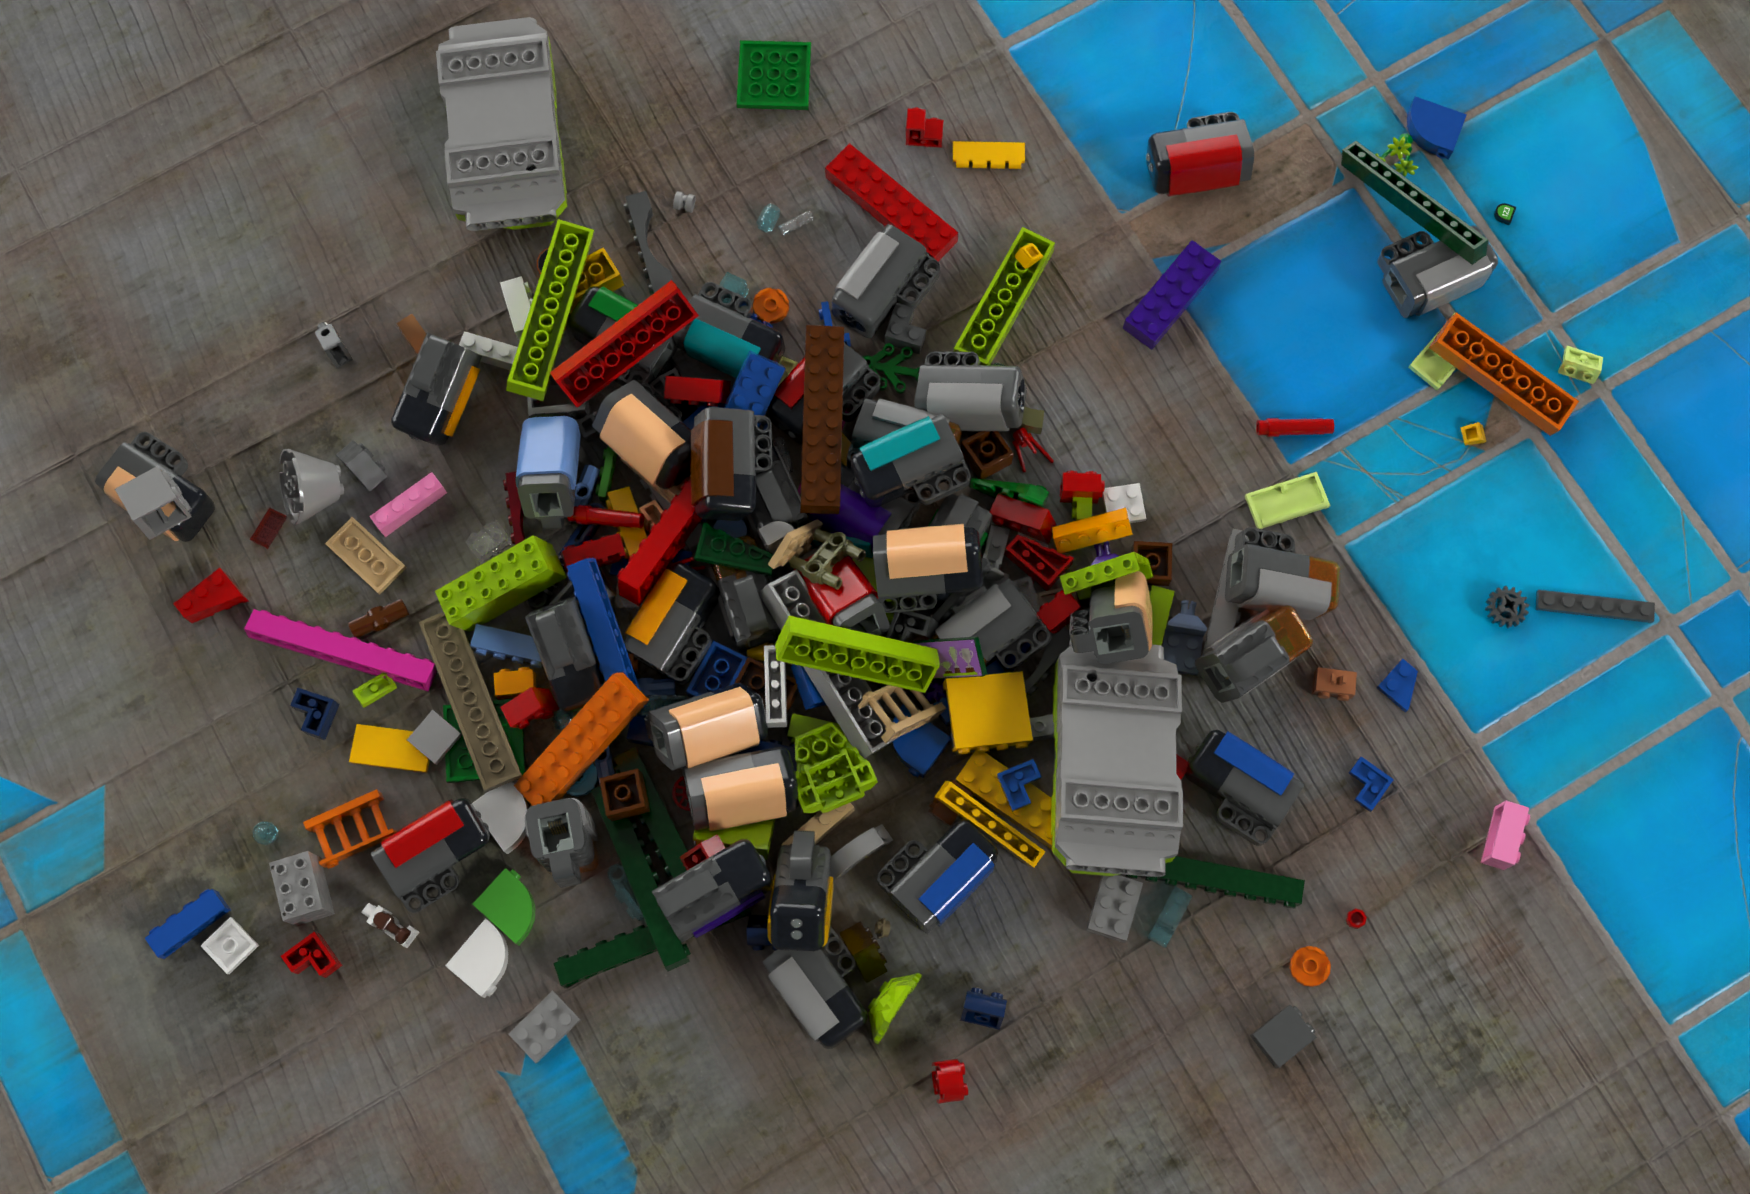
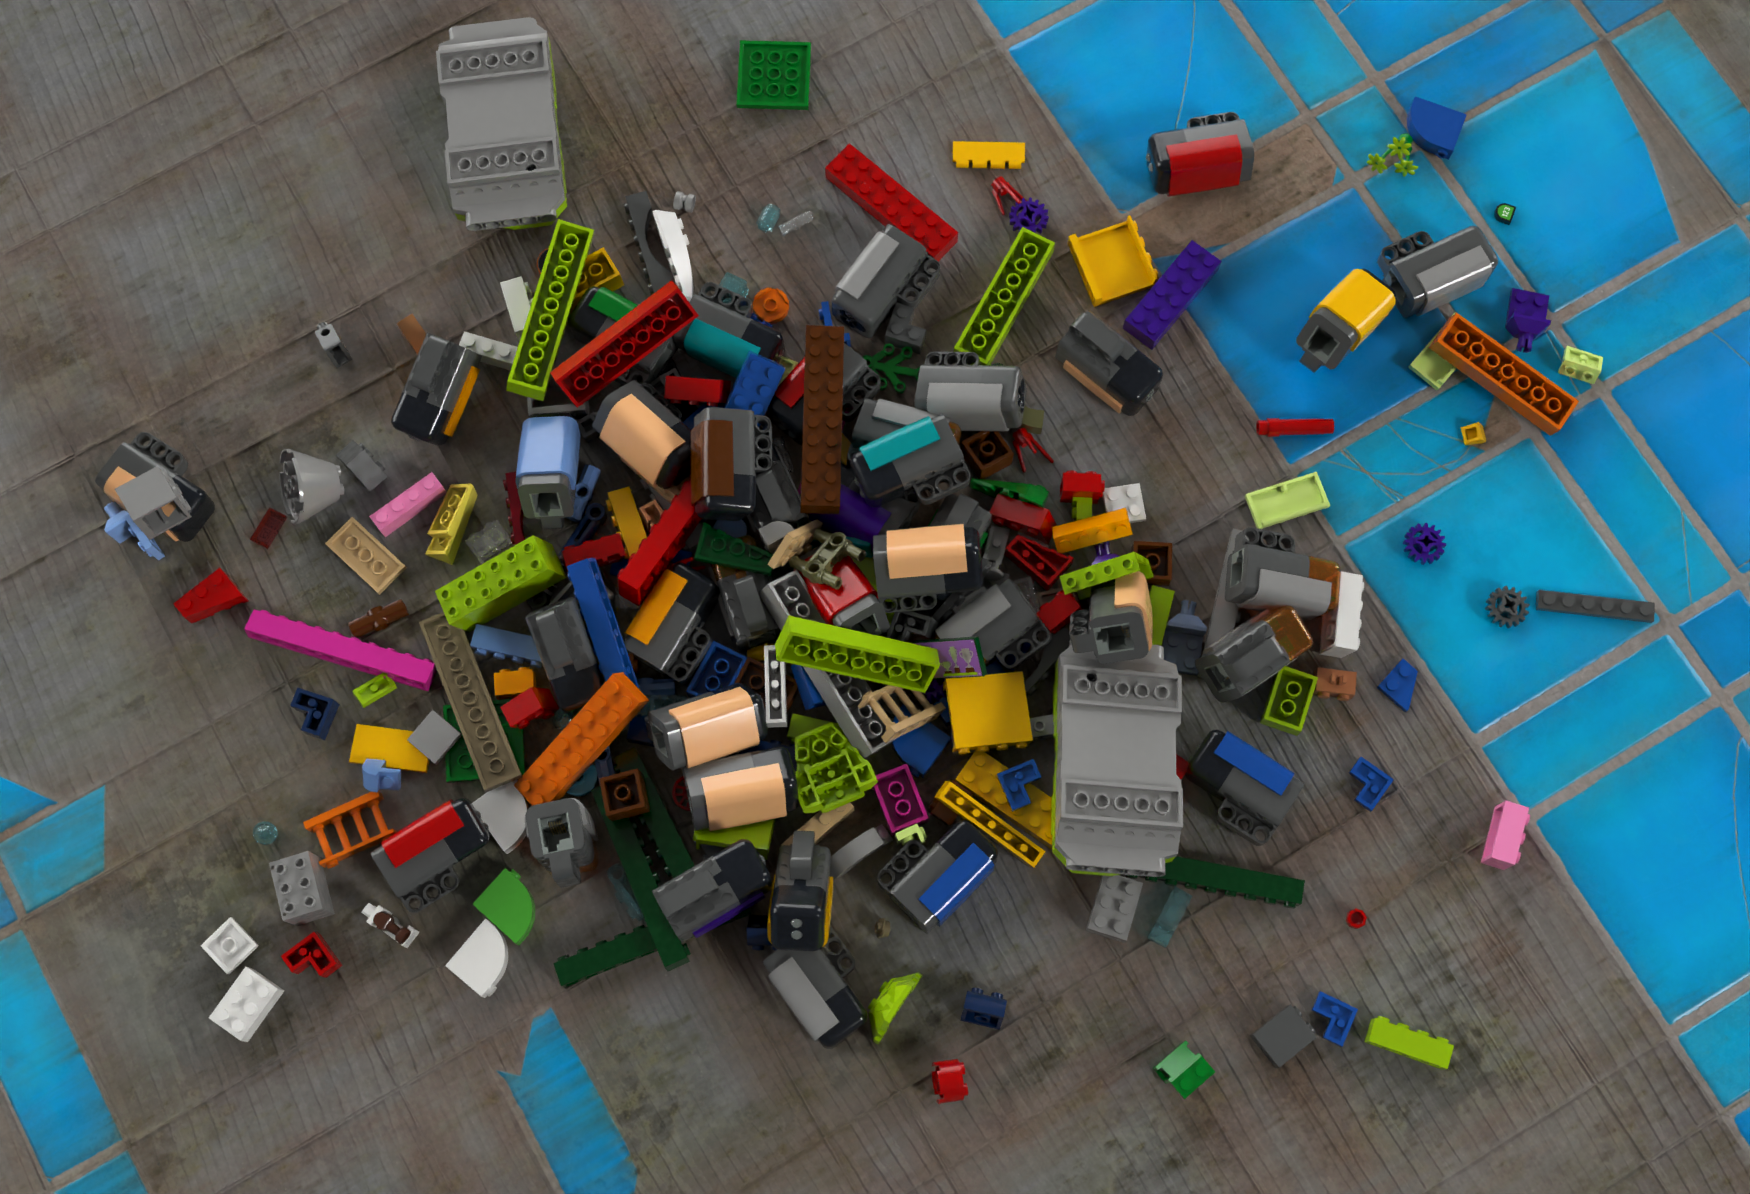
blue brick [145,889,231,959] -> none
light grey plate [508,990,581,1063] -> none
red piece [567,505,645,529] -> none
bright green plate [596,446,617,502] -> none
red brick [680,834,725,870] -> none
dark brown brick [840,921,888,983] -> none
red brick [906,107,944,148] -> none
yellow slope [1015,243,1043,269] -> none
orange tile [1289,946,1331,987] -> none
dark green brick [1341,141,1488,265] -> none
none -> light blue plate [104,501,165,560]
none -> white brick [209,967,284,1042]
none -> medium blue brick [362,758,401,792]
none -> light yellow slope [425,483,478,565]
none -> white wedge [652,210,694,302]
none -> dark pink brick [873,764,929,836]
none -> yellowish green bracket [894,824,927,846]
none -> red plant [991,176,1027,216]
none -> dark purple gear [1009,197,1049,234]
none -> piece [1055,310,1163,416]
none -> yellow panel [1067,215,1159,307]
none -> green piece [1153,1041,1215,1099]
none -> lime brick [1260,666,1318,736]
none -> piece [1296,269,1396,373]
none -> blue plate [1311,991,1358,1047]
none -> white brick [1320,571,1364,658]
none -> lime brick [1364,1016,1454,1070]
none -> dark purple gear [1403,523,1446,565]
none -> dark purple plate [1505,288,1551,353]

